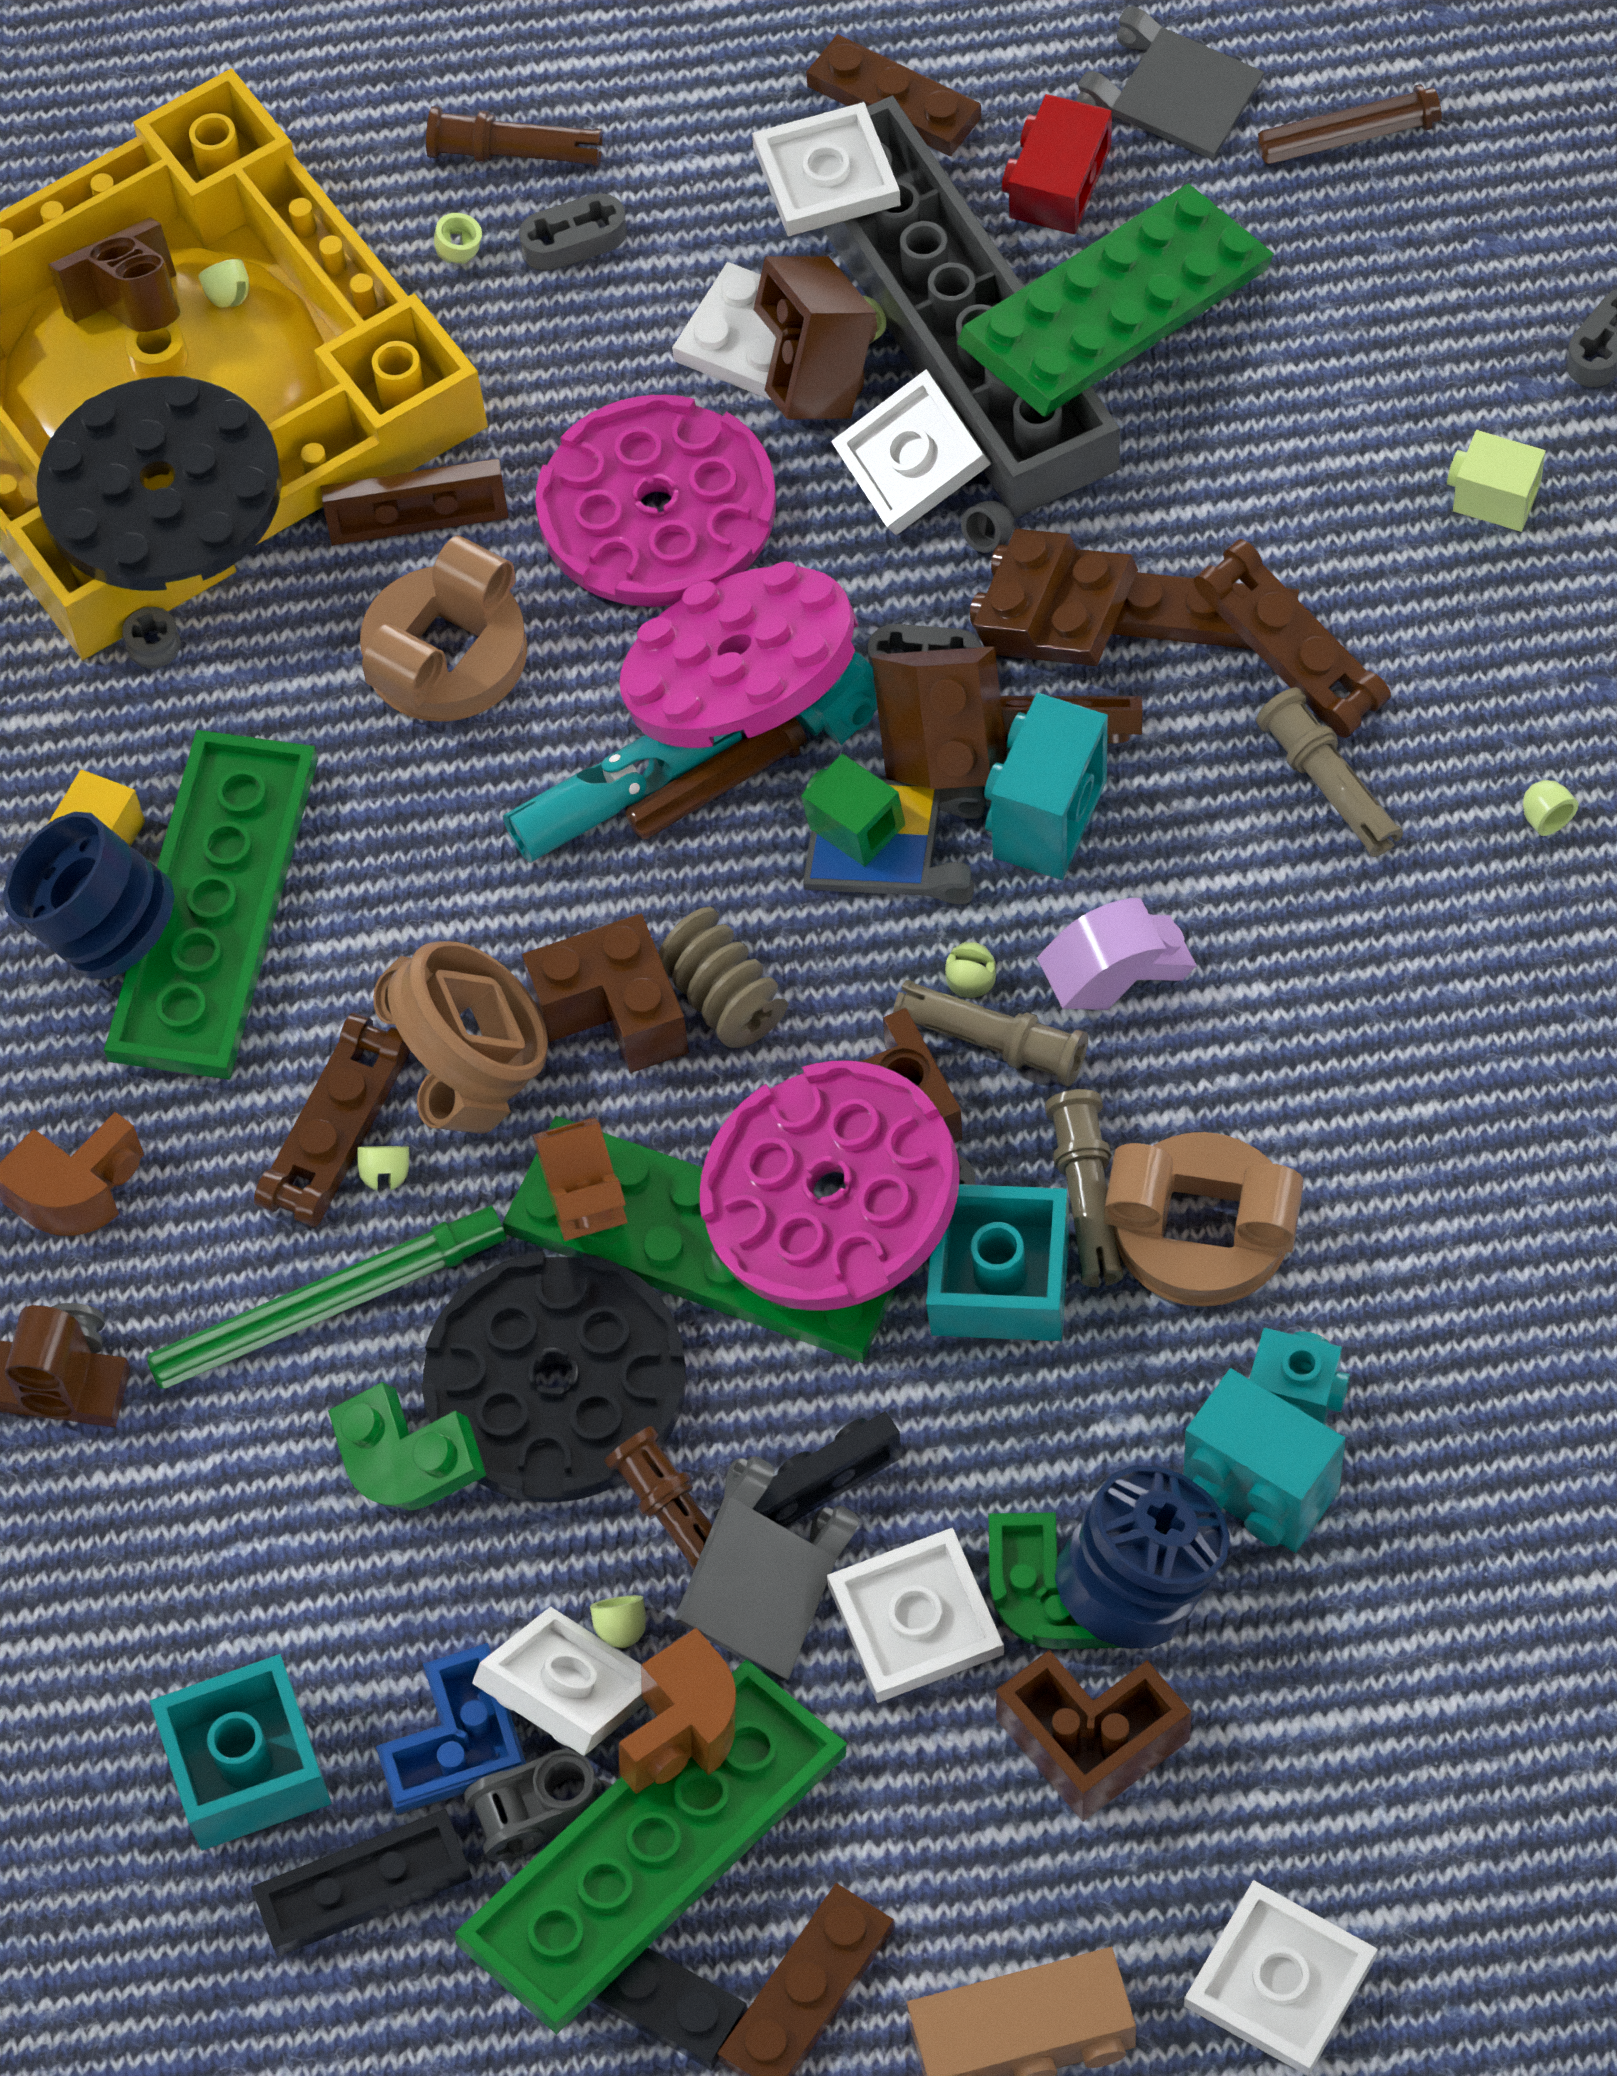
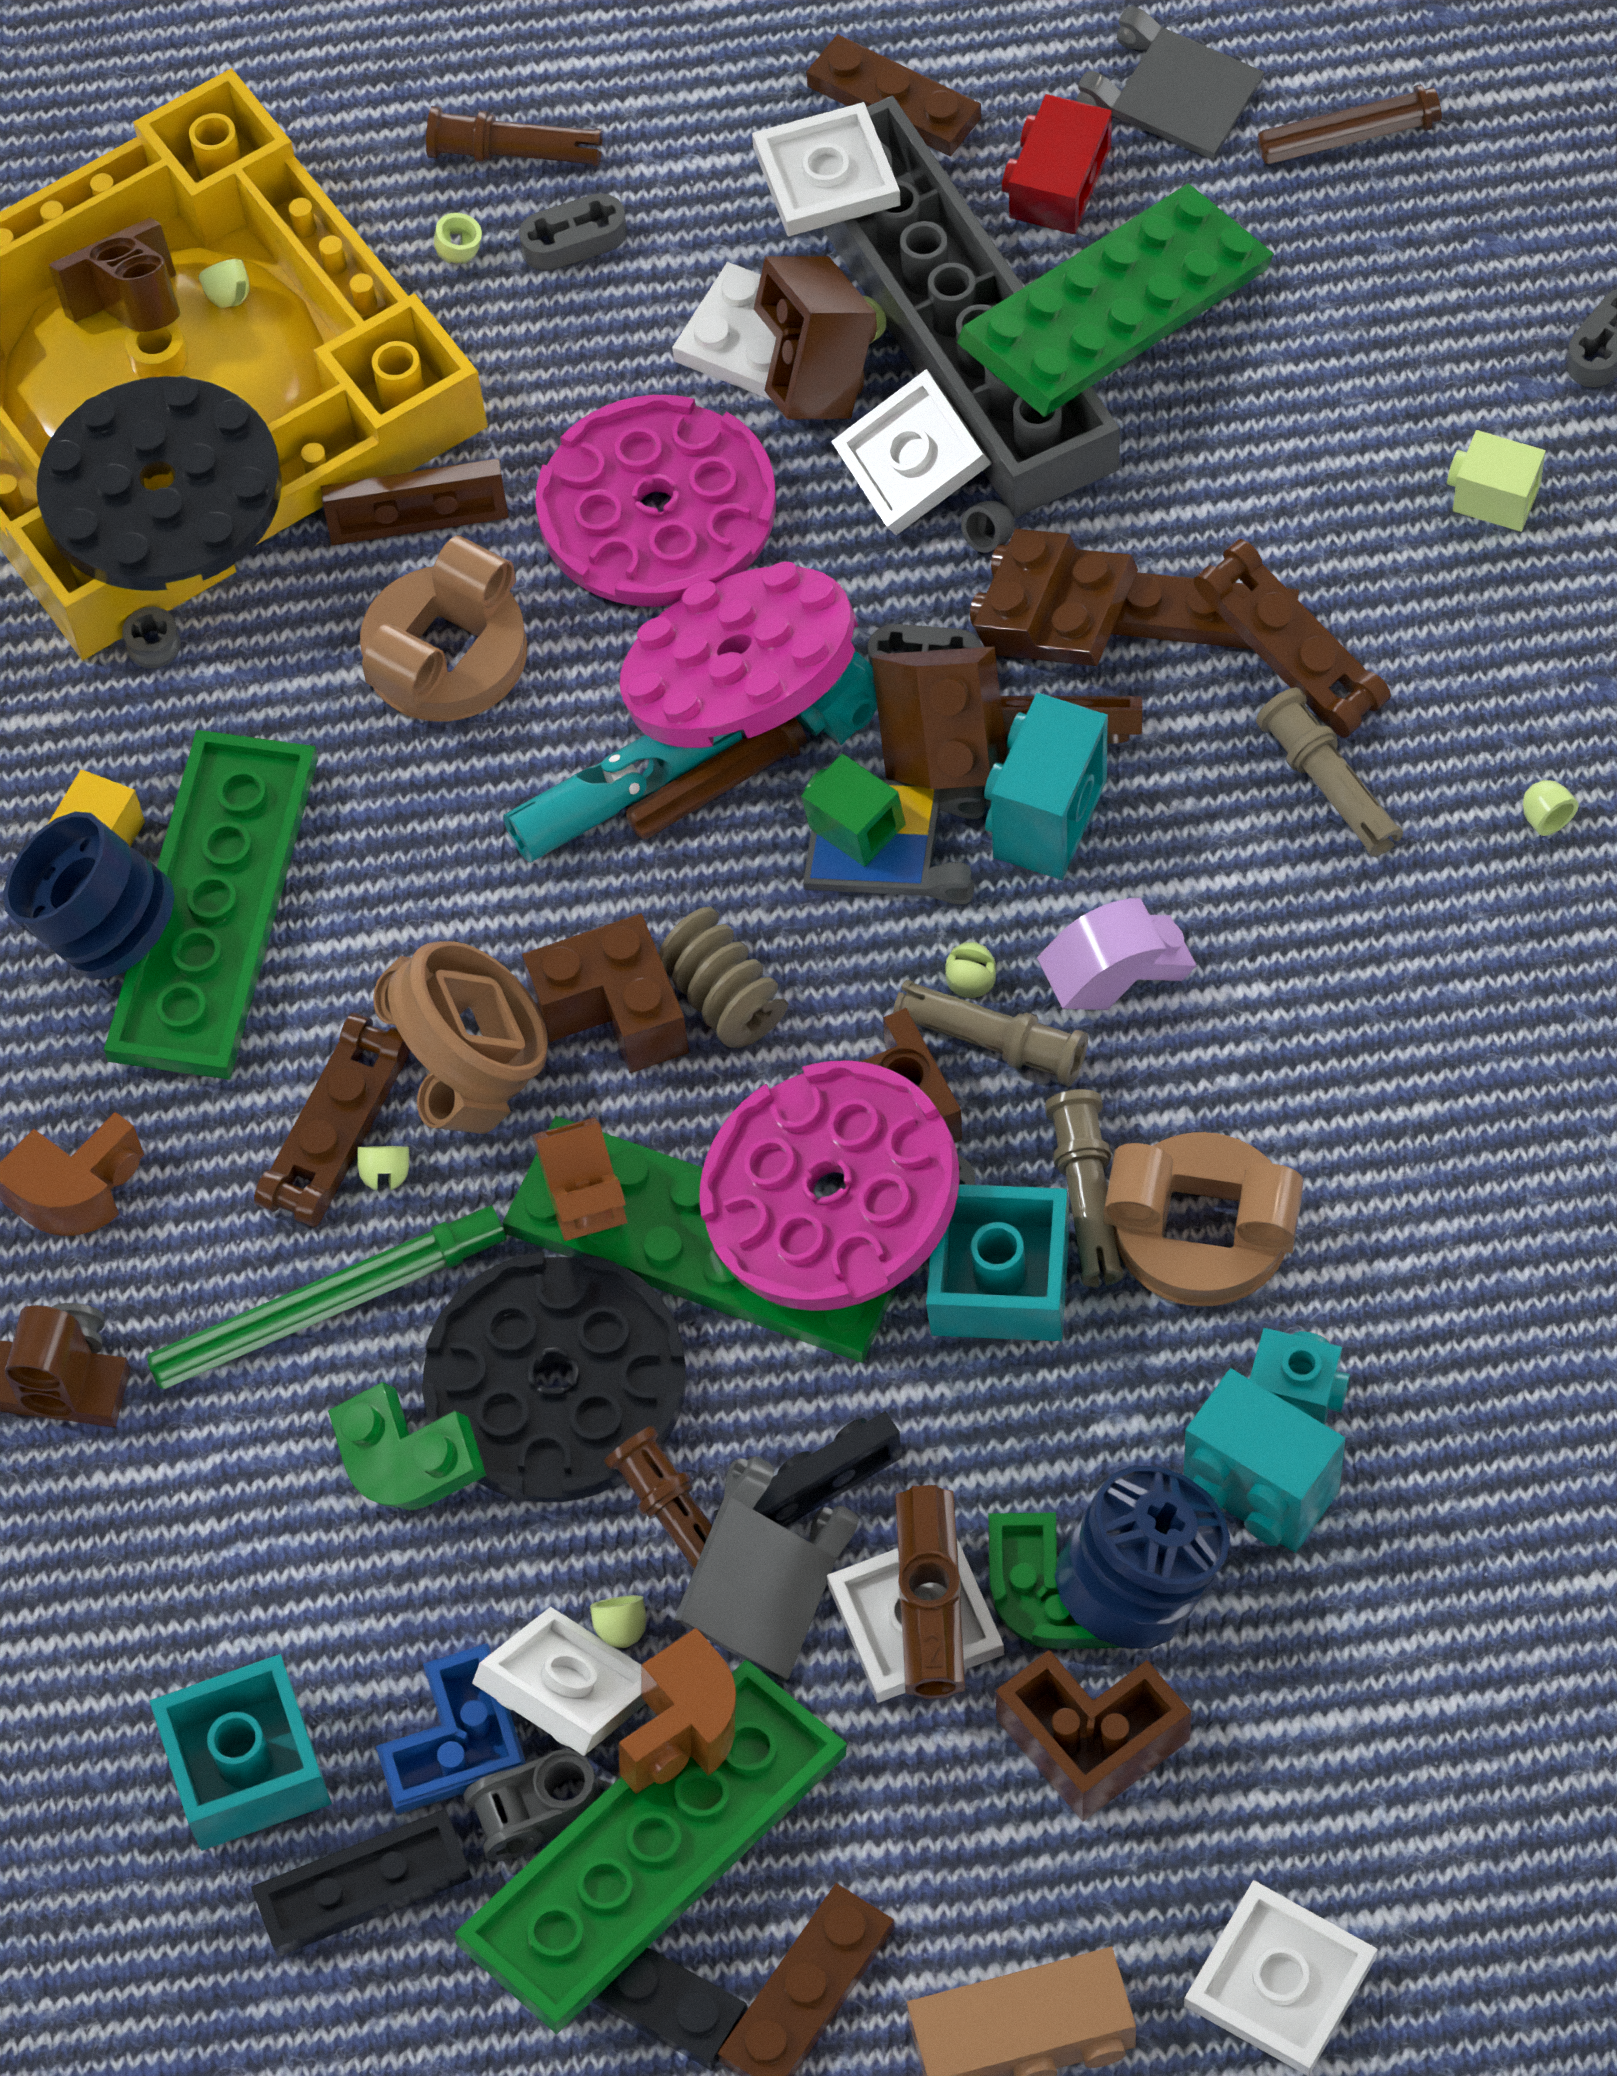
none -> reddish brown piece [895,1485,965,1699]

